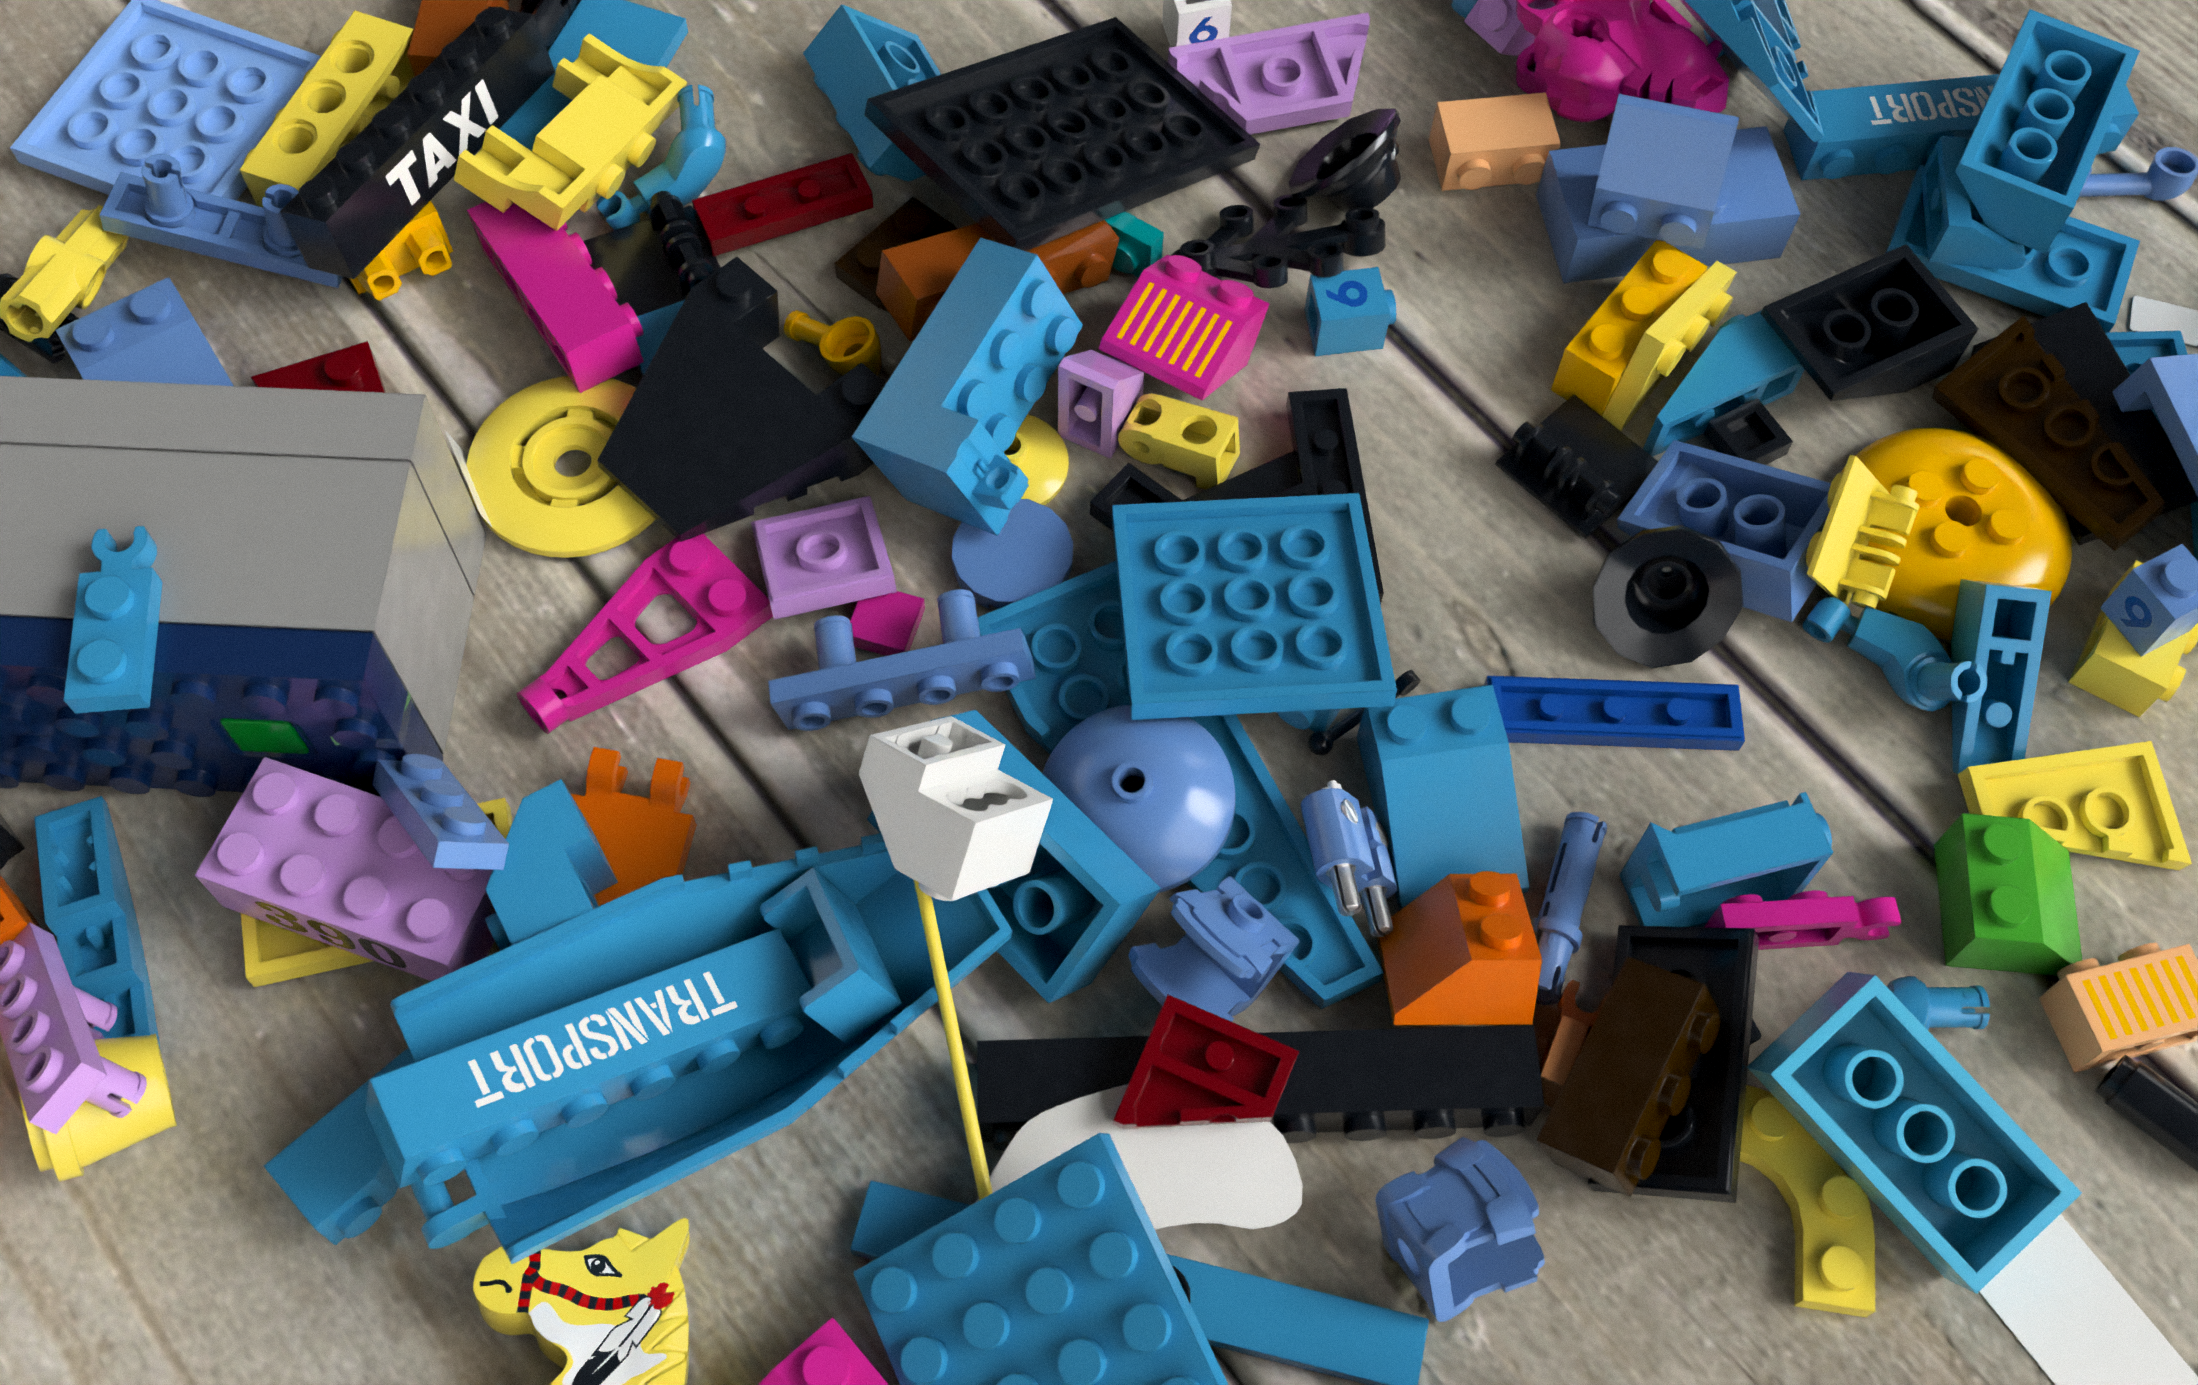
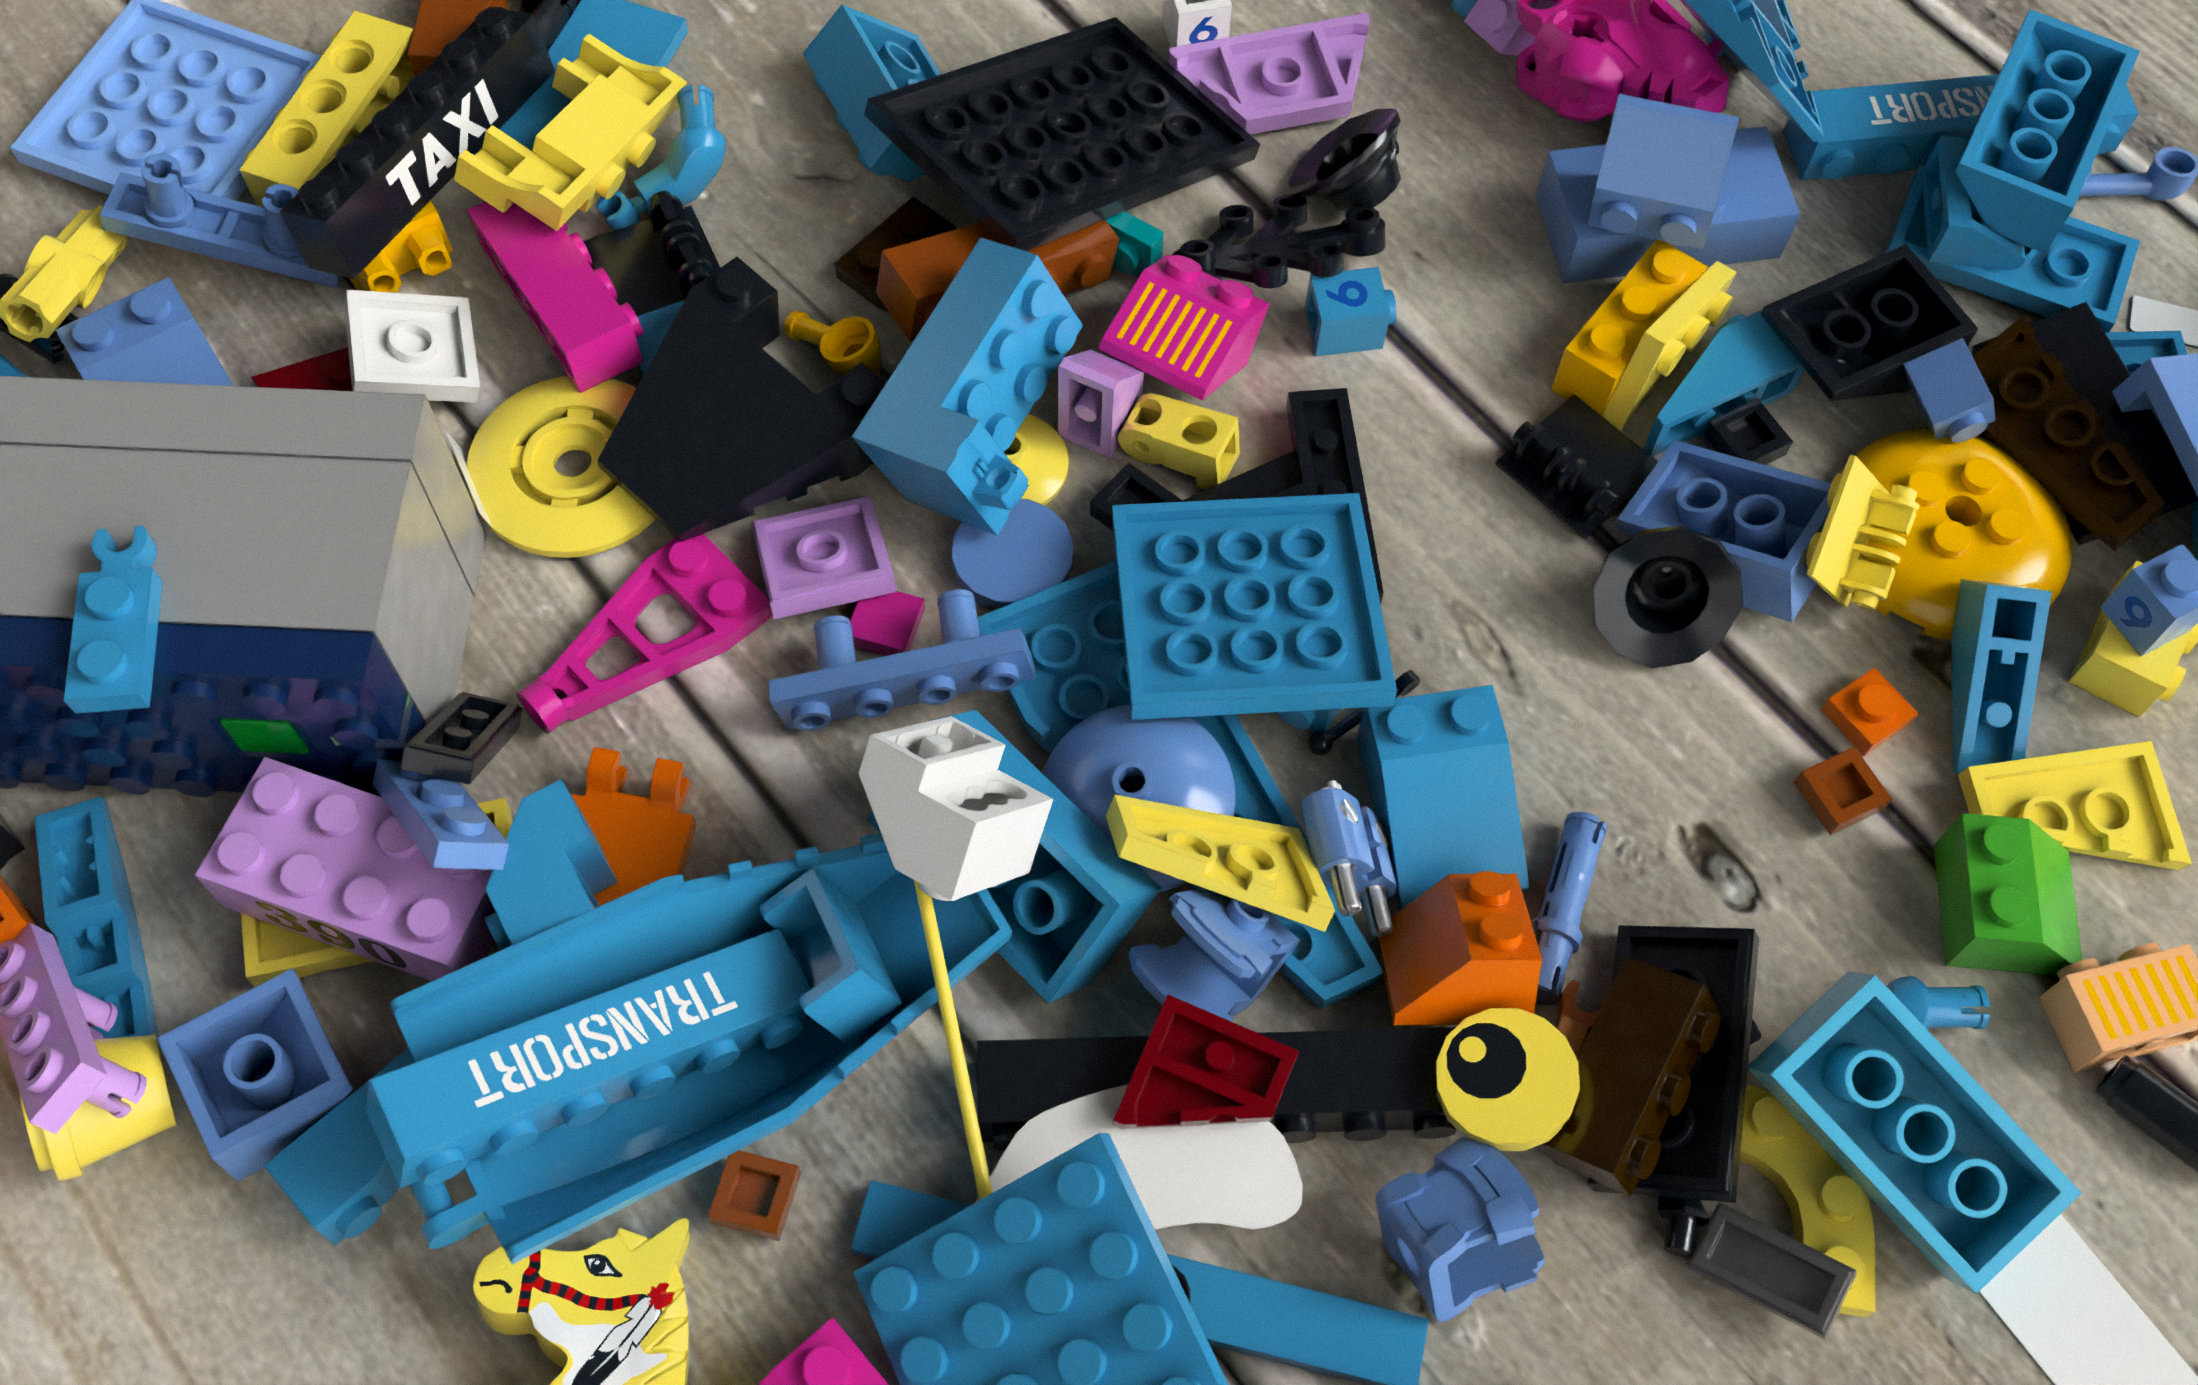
dark red plate [692,153,874,257] -> none
light nougat brick [1429,92,1561,191] -> none
blue tile [1483,676,1745,751] -> none
dark azure window [1619,792,1833,927] -> none
dark pink plate [1704,890,1902,950] -> none
dark azure arm [1802,597,1988,712] -> none
none -> medium blue slope [157,968,353,1182]
none -> white plate [344,290,480,403]
none -> black tile [401,692,523,785]
none -> dark orange plate [707,1150,801,1241]
none -> light yellow wing [1106,795,1335,932]
none -> light yellow tile [1436,1008,1580,1151]
none -> black bar [1657,1197,1709,1257]
none -> flat silver tile [1688,1202,1857,1340]
none -> dark orange plate [1794,747,1892,835]
none -> orange plate [1821,667,1919,756]
none -> medium blue brick [1904,338,1996,442]

